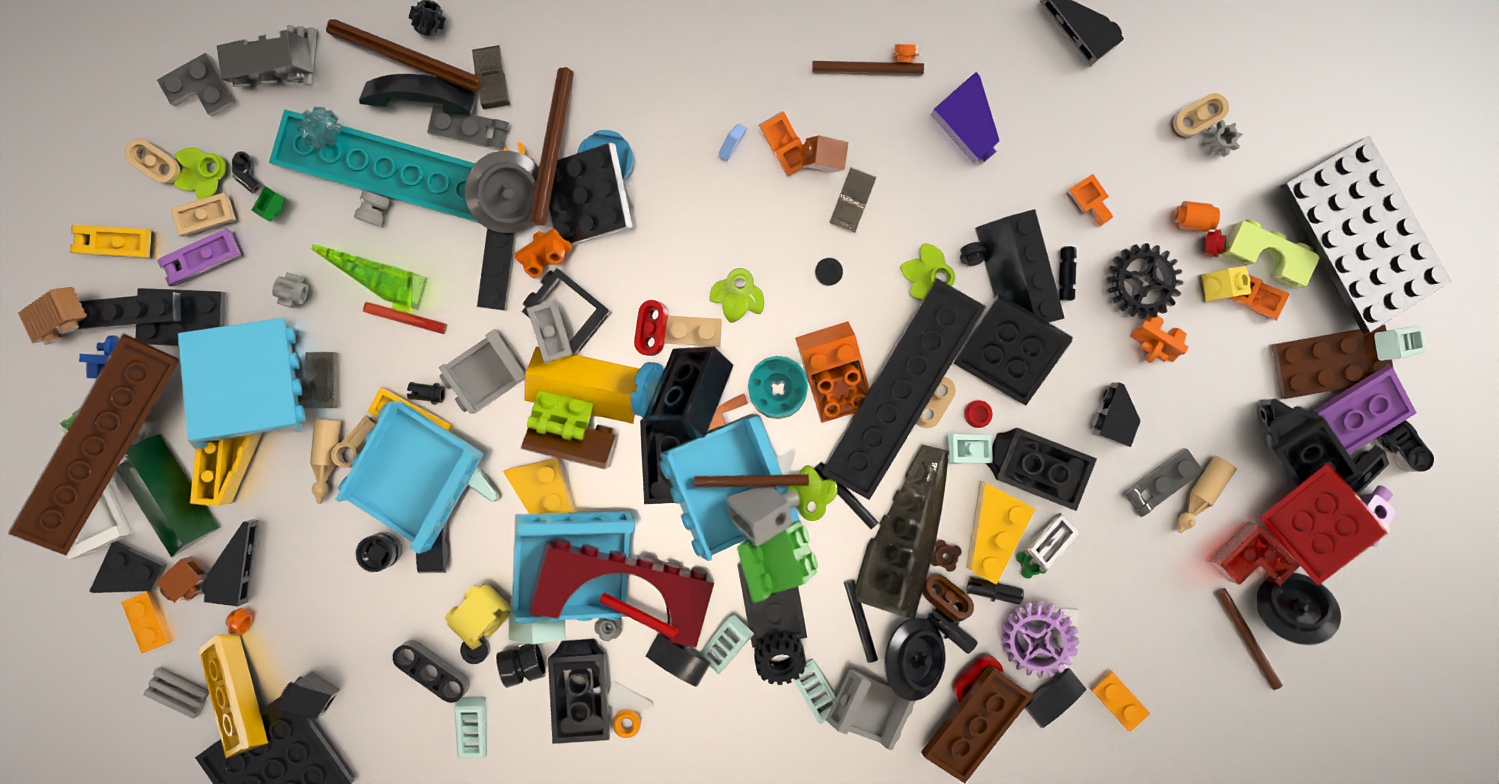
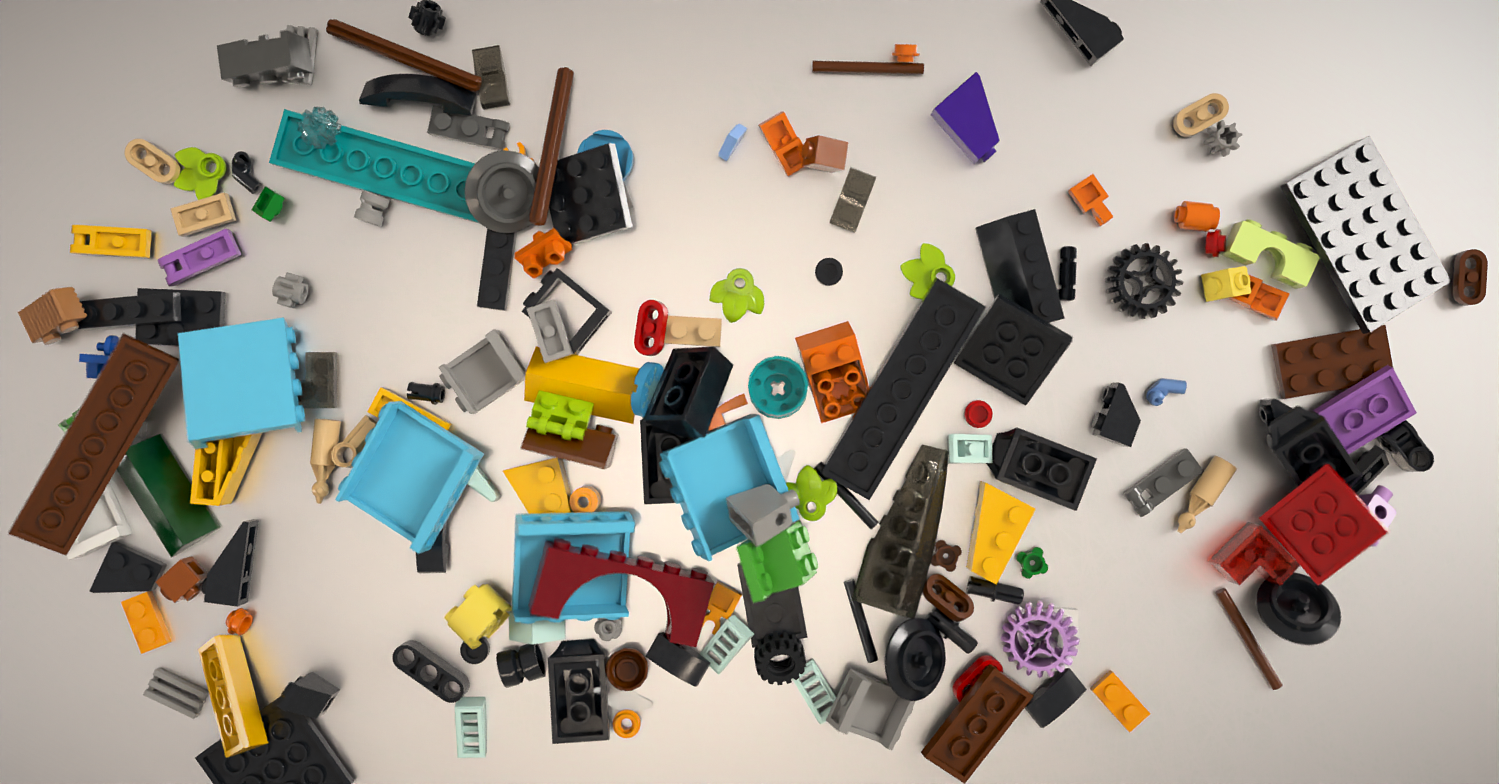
dark grey plate [157,53,236,117] -> none
clear neon green wedge [311,244,428,313] -> none
black wheel [355,532,402,572] -> none
clear red bar [363,302,447,334] -> none
red bar [599,592,679,640] -> none
reddish brown bar [694,474,809,487] -> none
tan plate [916,377,956,428] -> none
black plate [960,242,988,266] -> none
tile [1023,513,1080,572] -> none
orange hips [1130,315,1188,363] -> none
light aqua slope [1374,325,1425,360] -> none
none -> light orange brick [569,486,601,513]
none -> reddish brown hair [605,648,648,691]
none -> light orange plate [702,581,742,635]
none -> medium blue arm [1146,378,1187,406]
none -> reddish brown plate [1453,249,1488,306]

